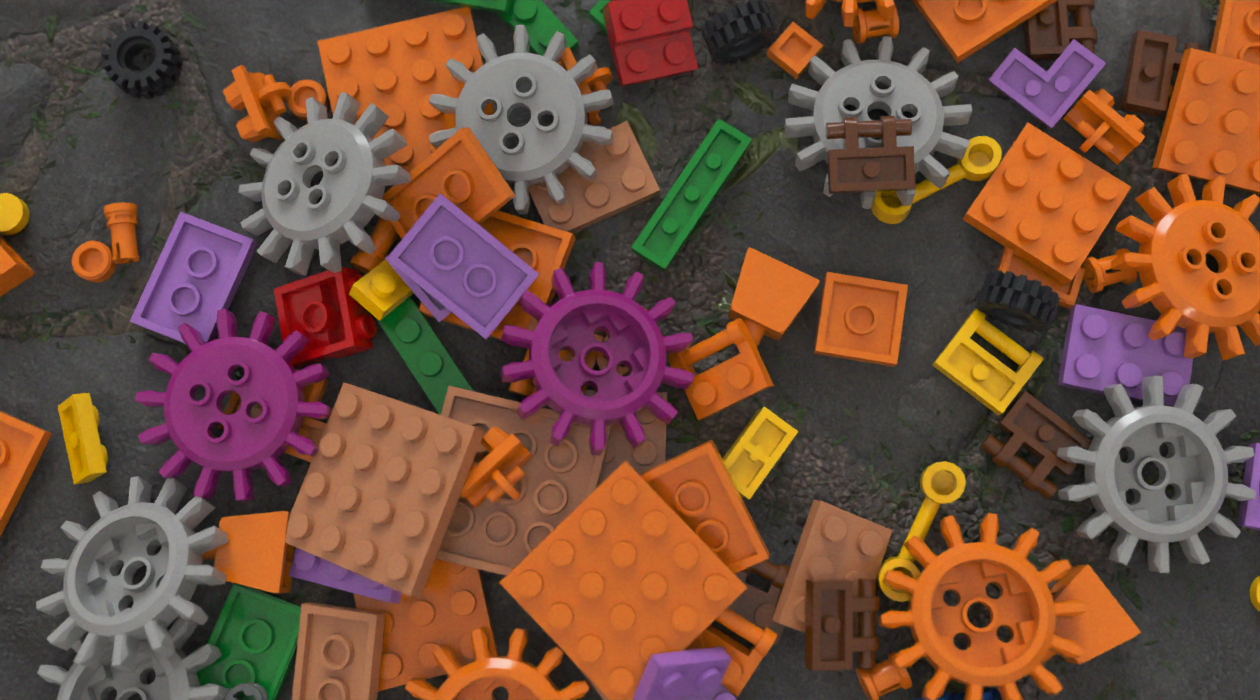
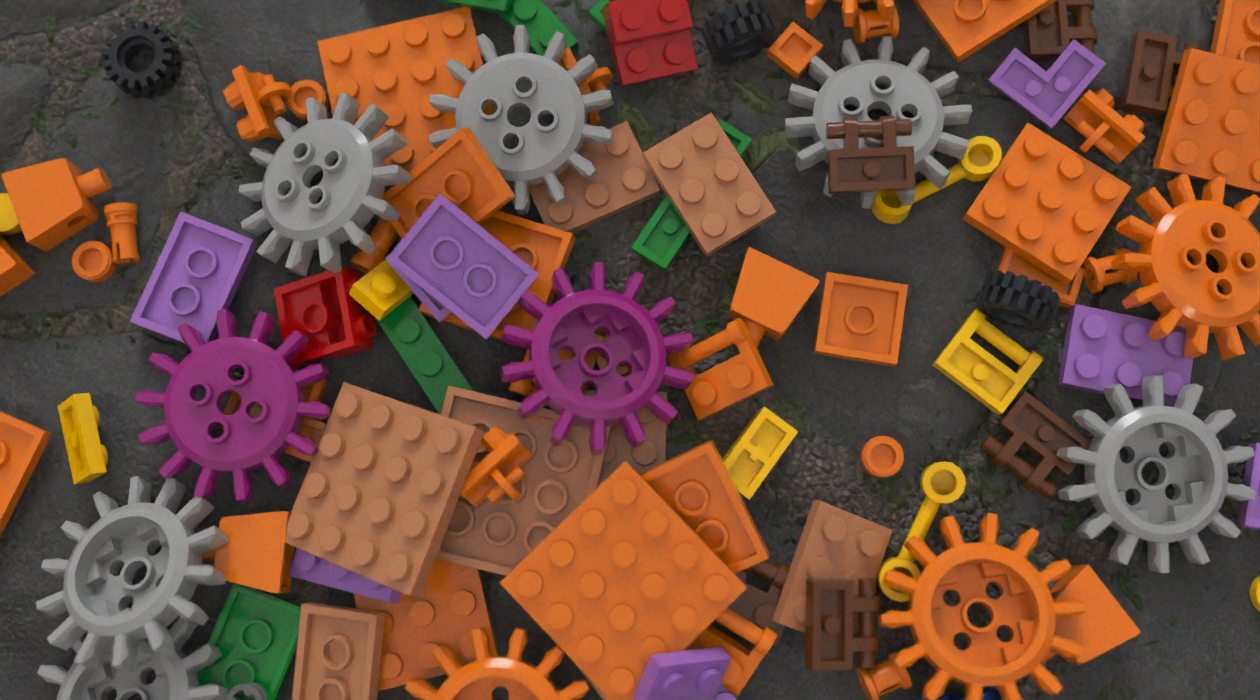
none -> orange torso [1,158,112,252]
none -> nougat plate [643,112,776,257]
none -> orange tile [860,436,904,478]

